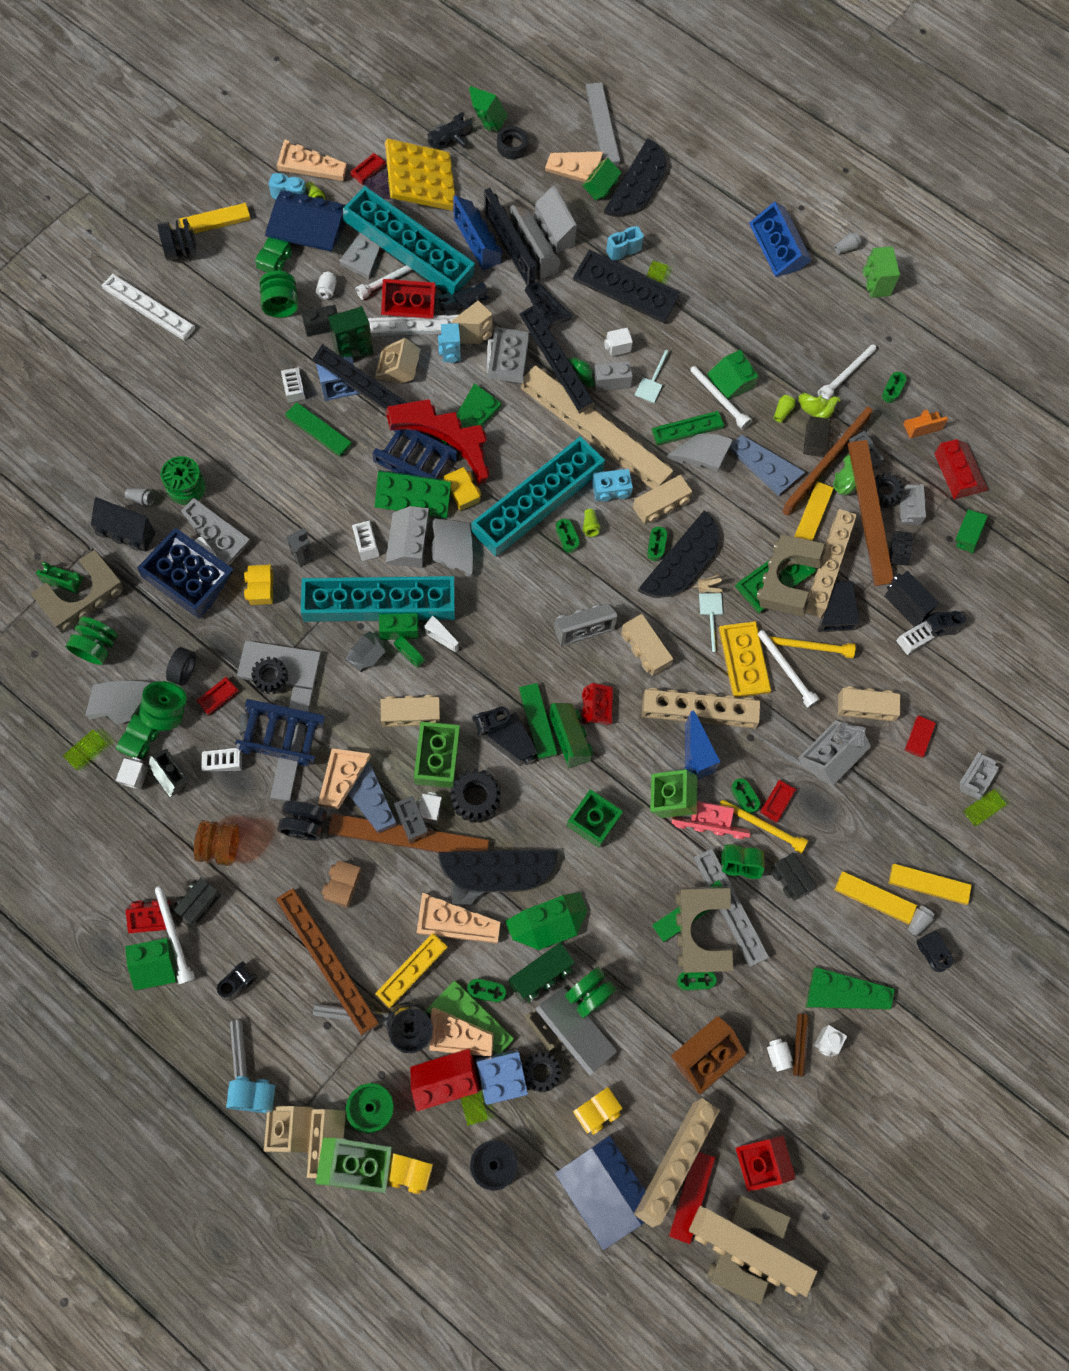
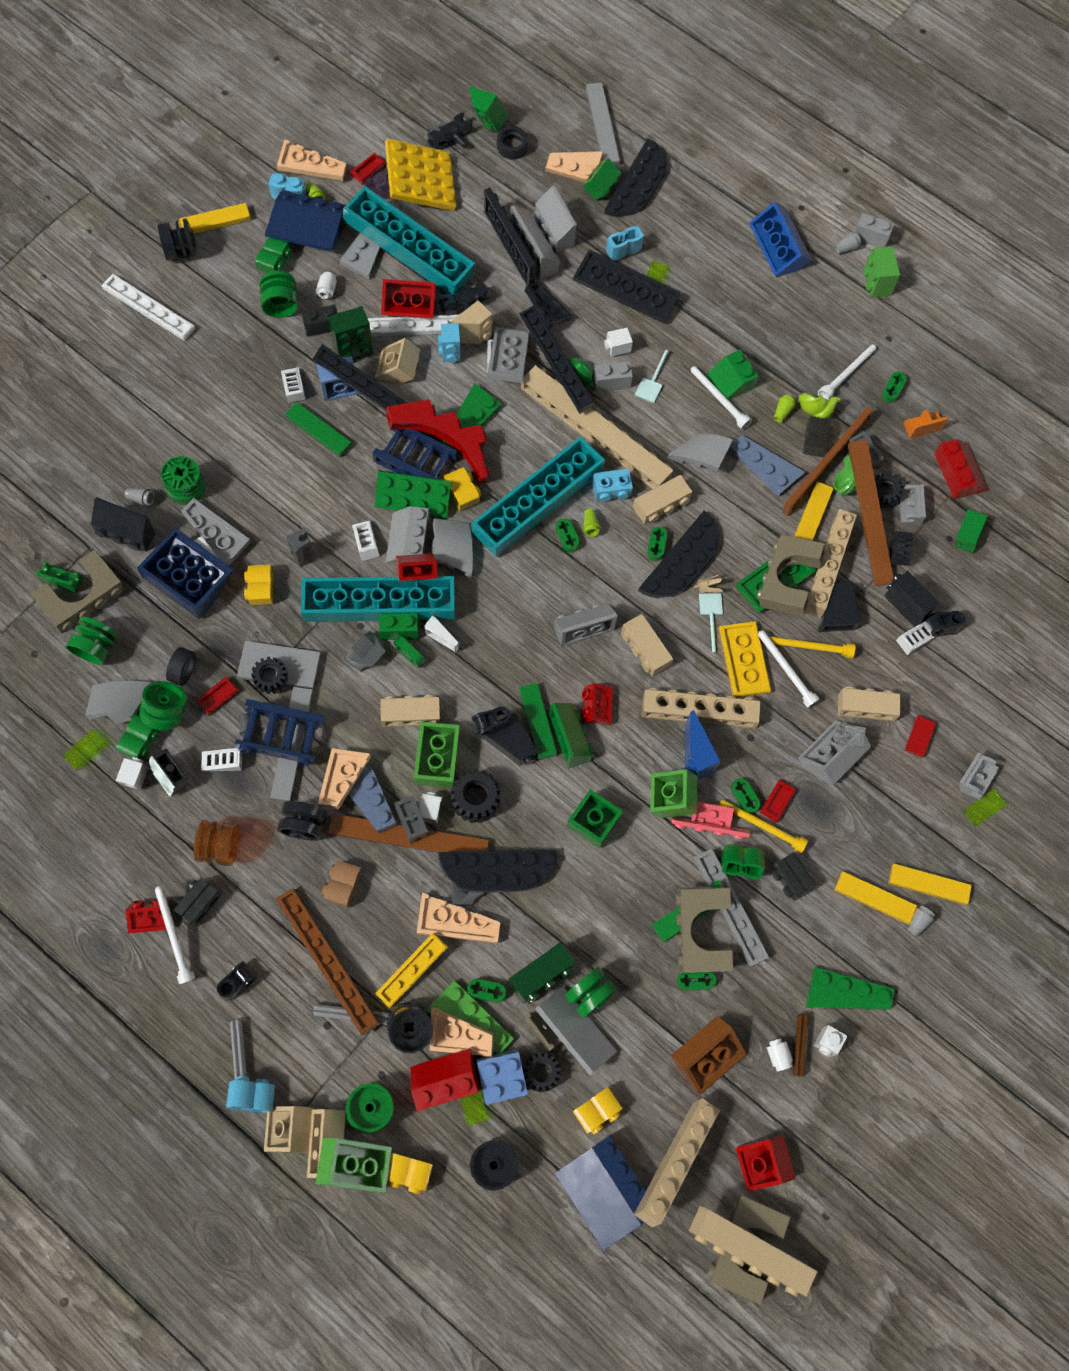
green slope [125,938,177,991] -> none
white piece [356,265,413,300] -> none
blue slope [453,196,503,271] -> none
green wedge [505,892,588,951] -> none
green tile [651,411,725,446] -> none
red tile [668,1152,715,1244] -> none
black piece [916,931,953,972] -> none
none -> red brick [395,553,437,581]
none -> light grey brick [855,213,894,247]

